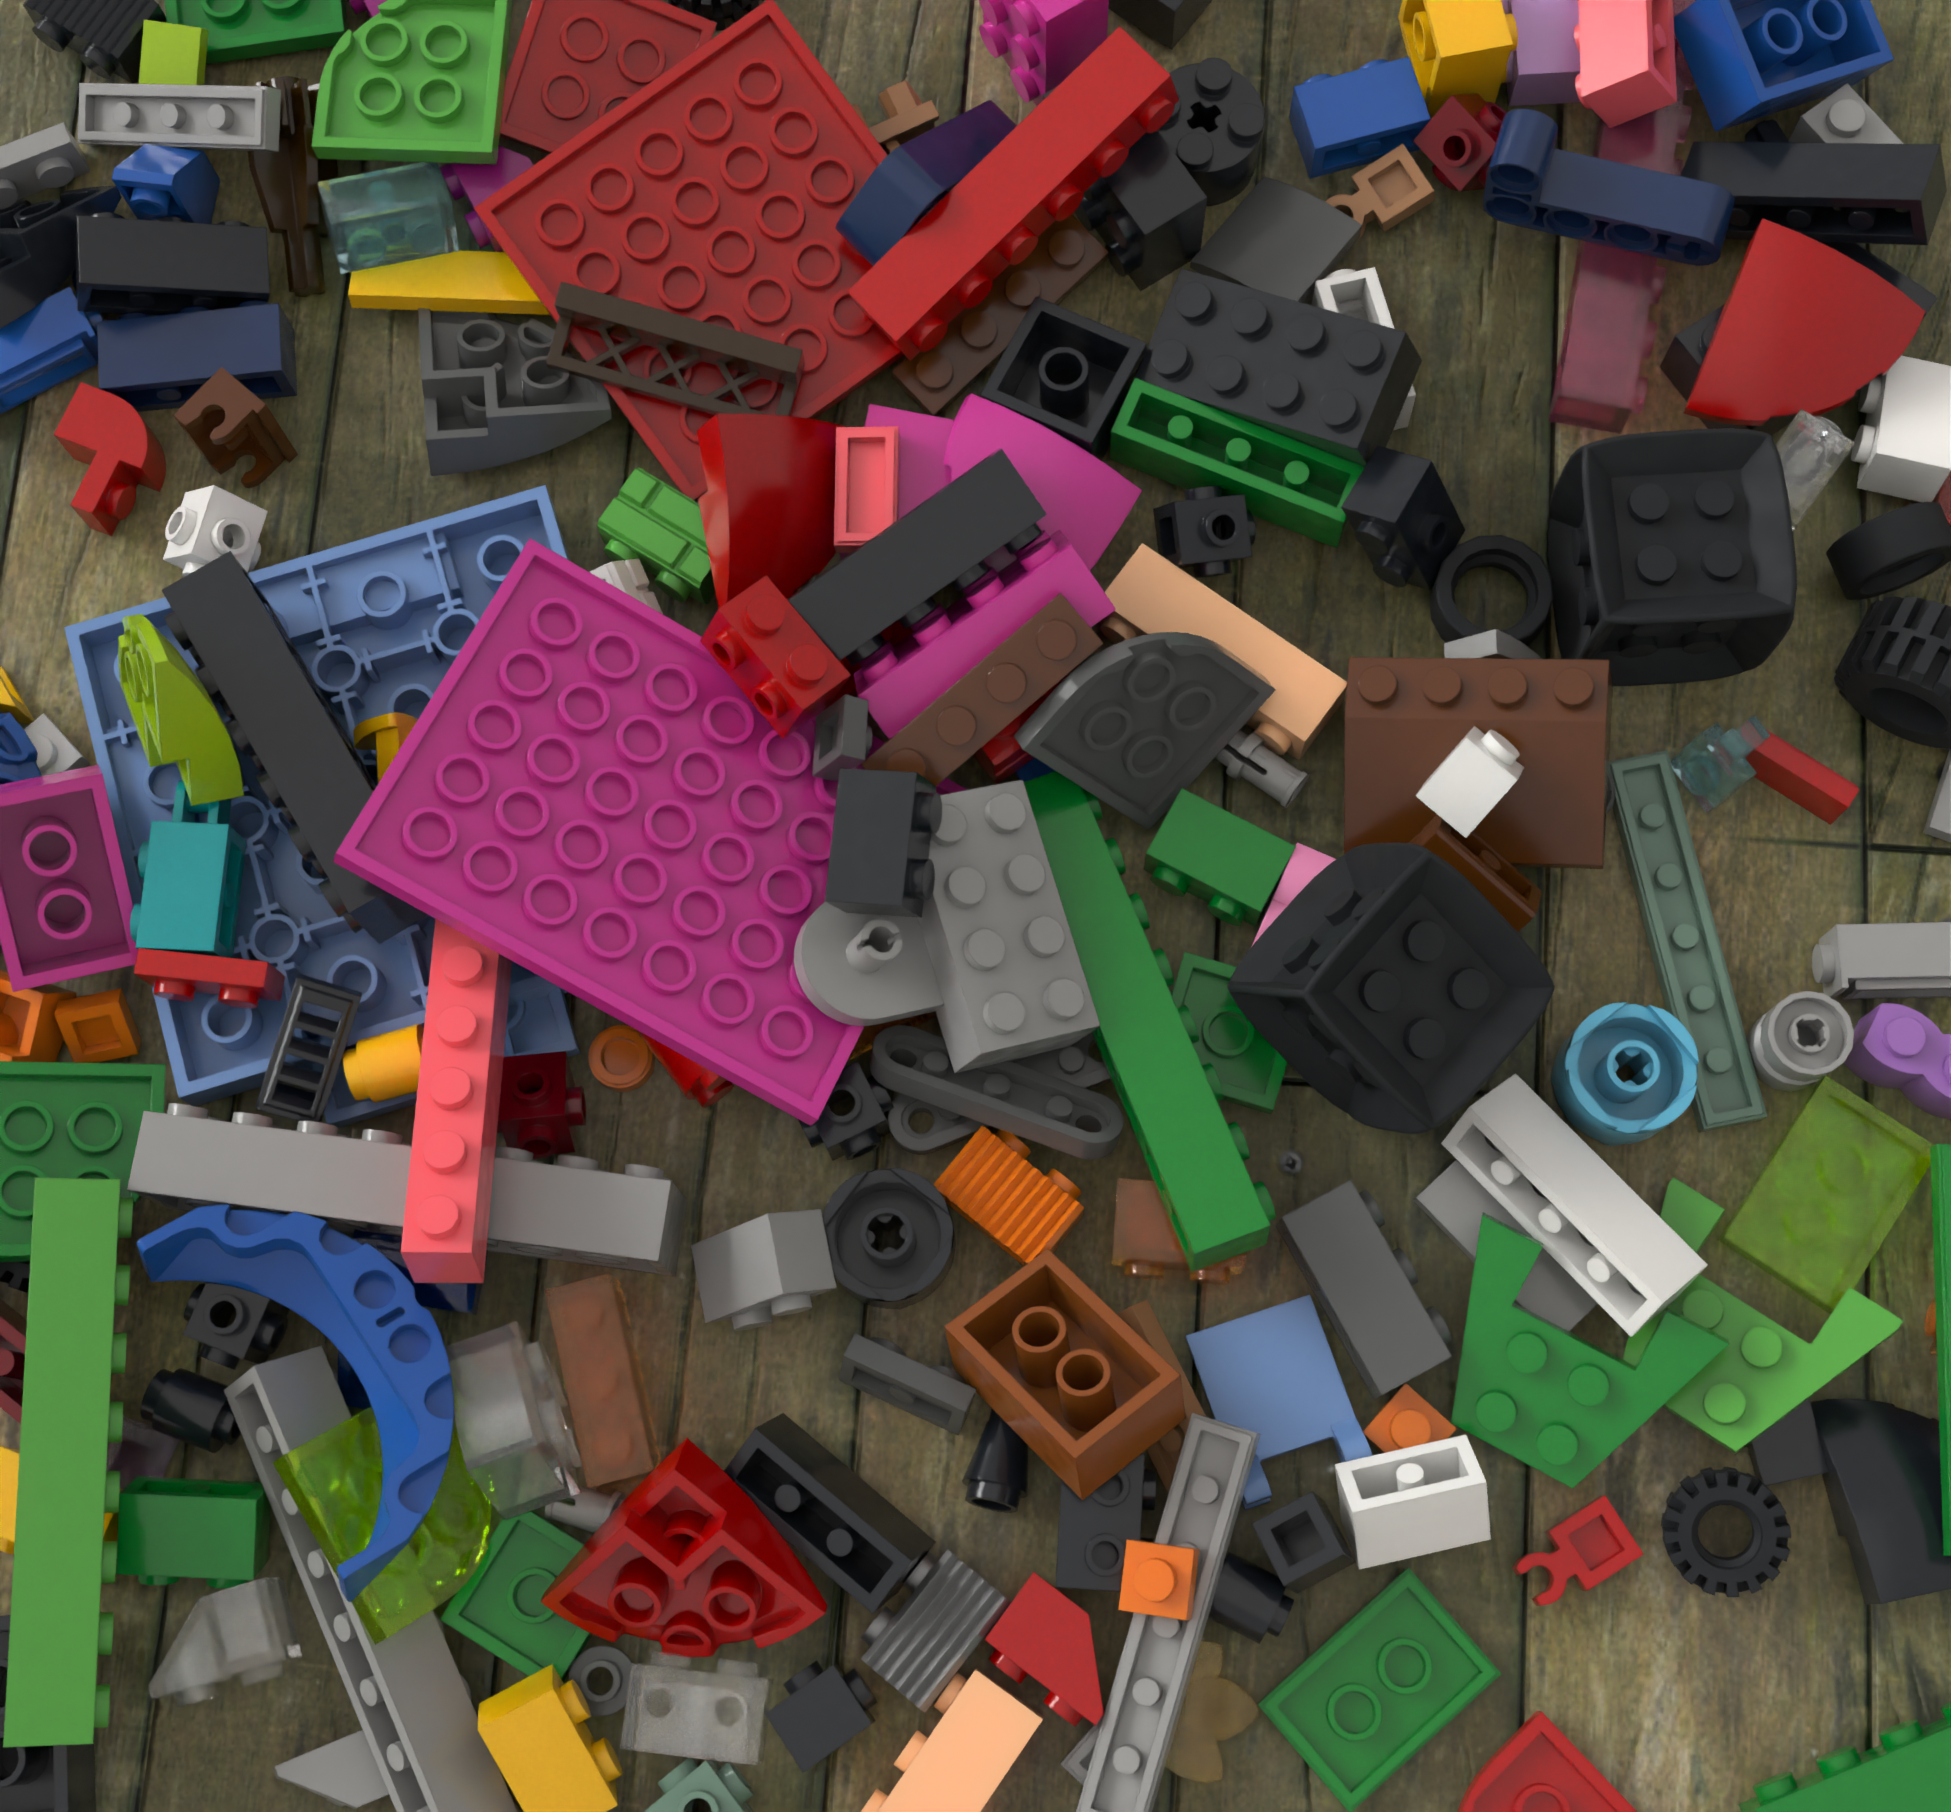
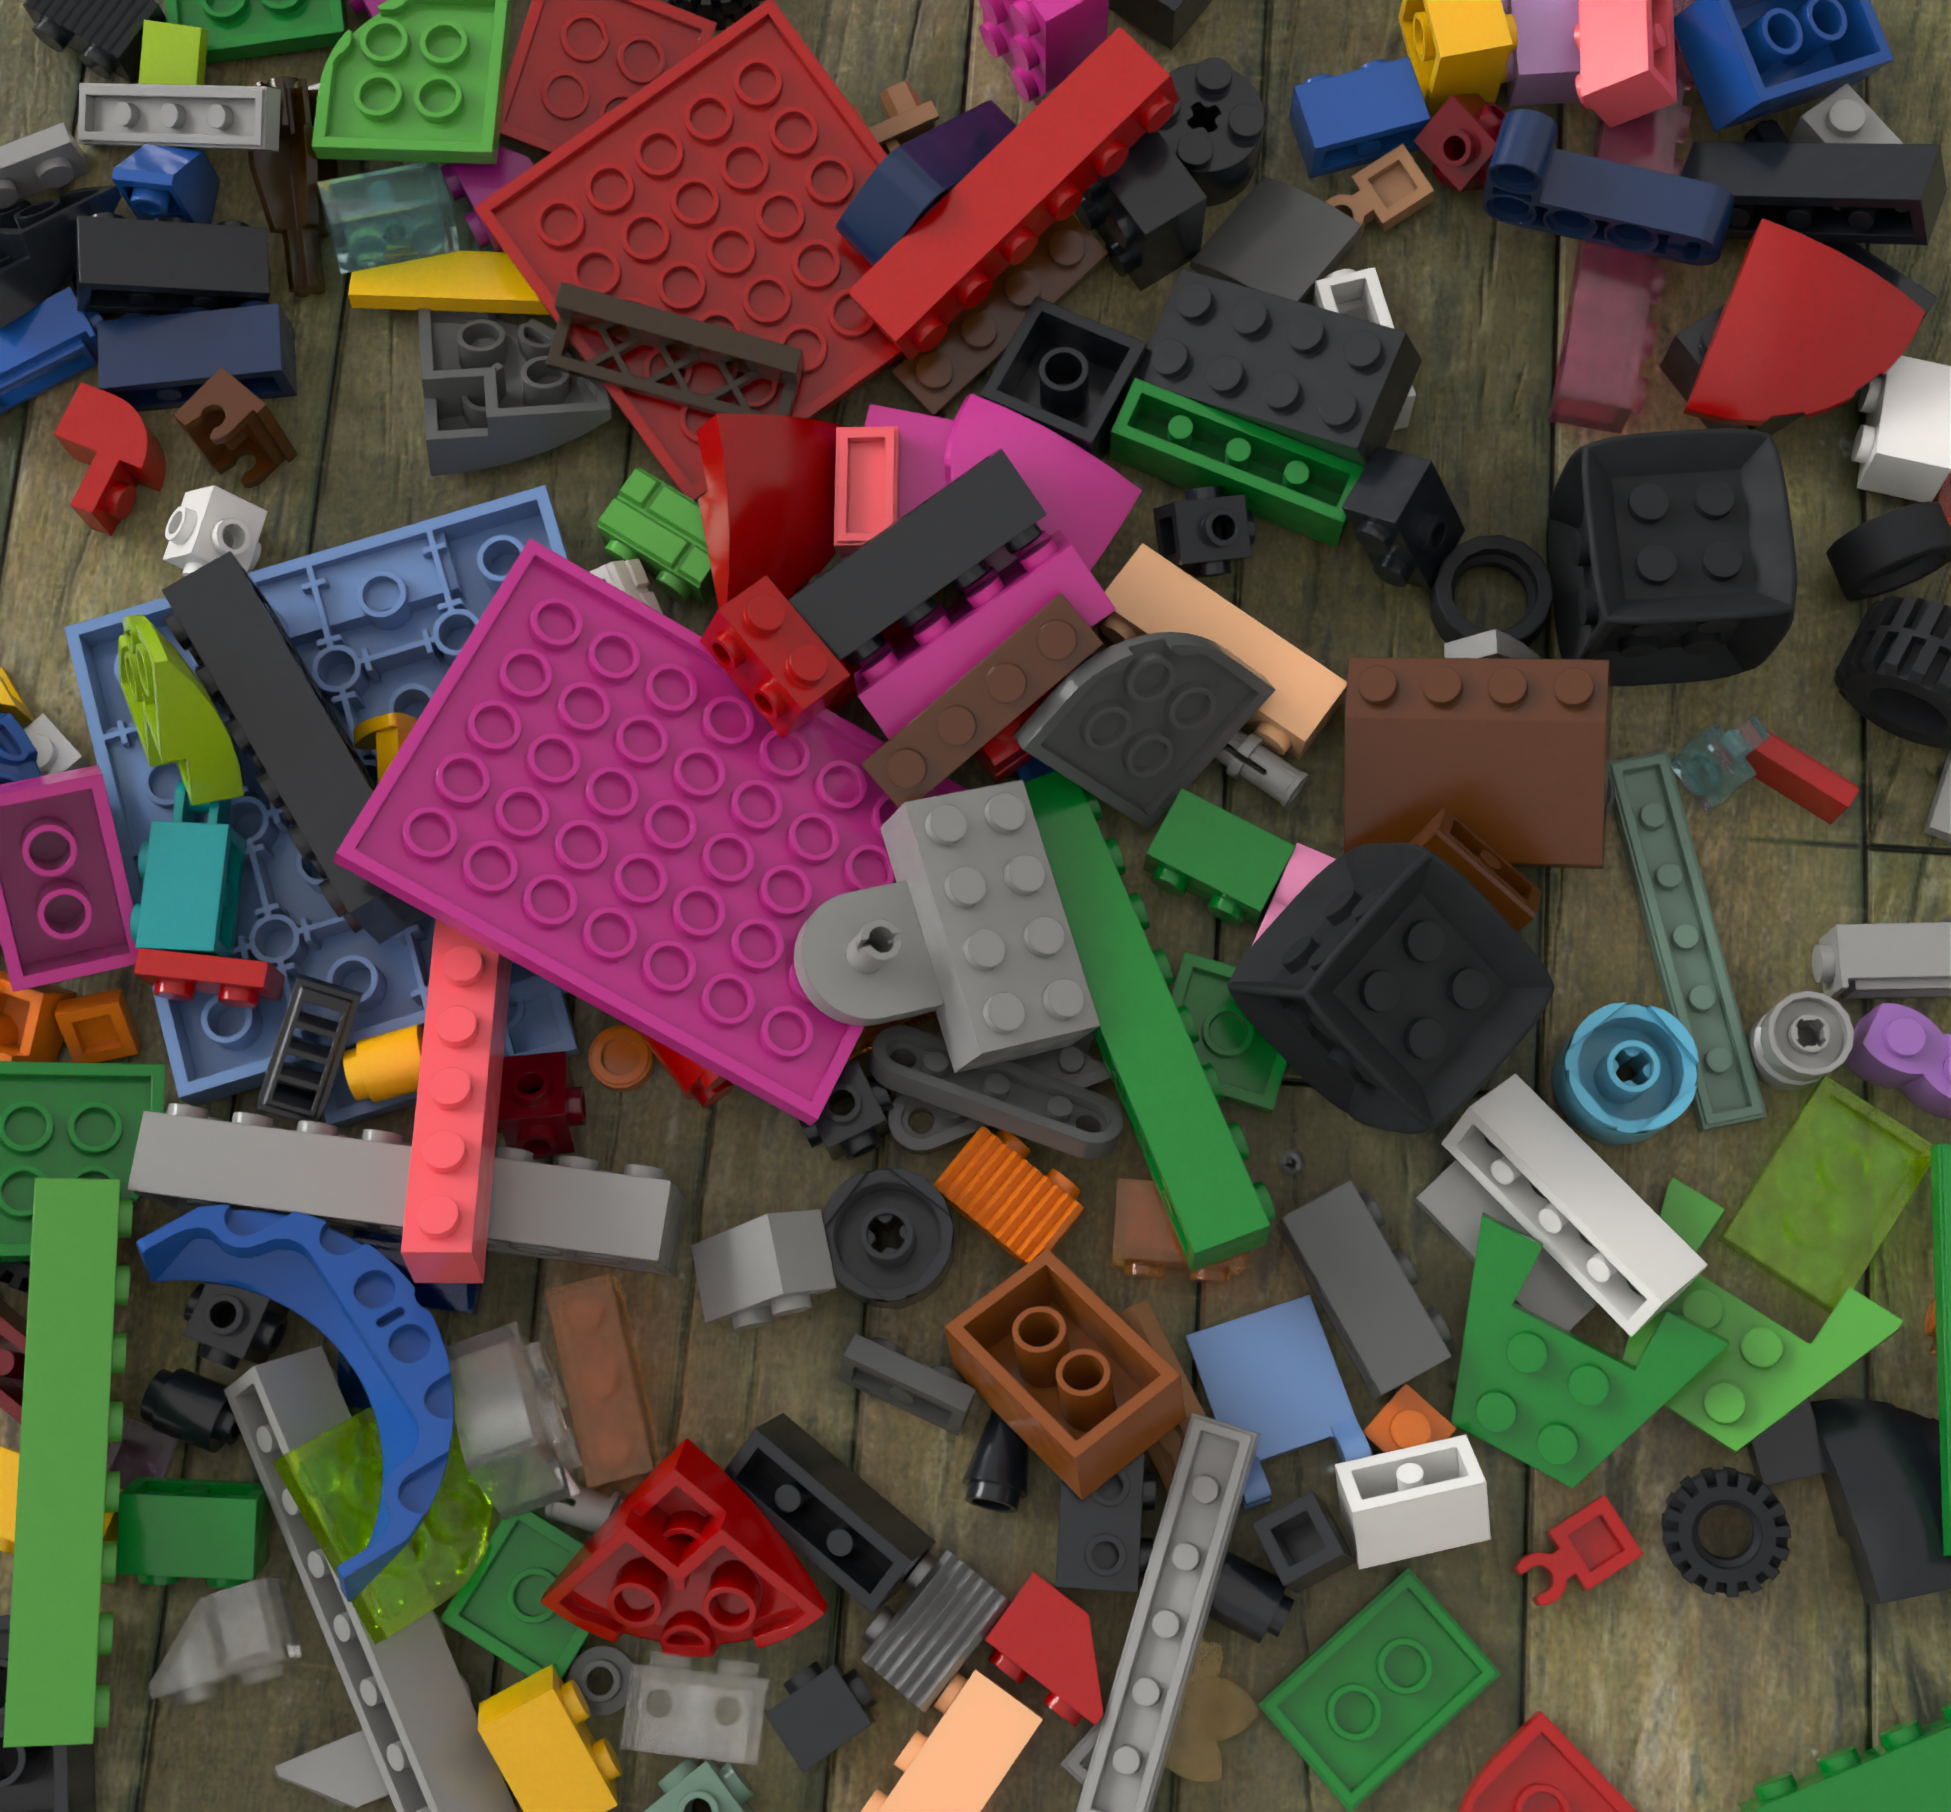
dark grey plate [812,694,873,782] -> none
black brick [824,768,942,918] -> none
orange plate [1118,1539,1199,1620] -> none
white brick [1416,726,1524,838] -> none
clear slope [1776,409,1855,531] -> none

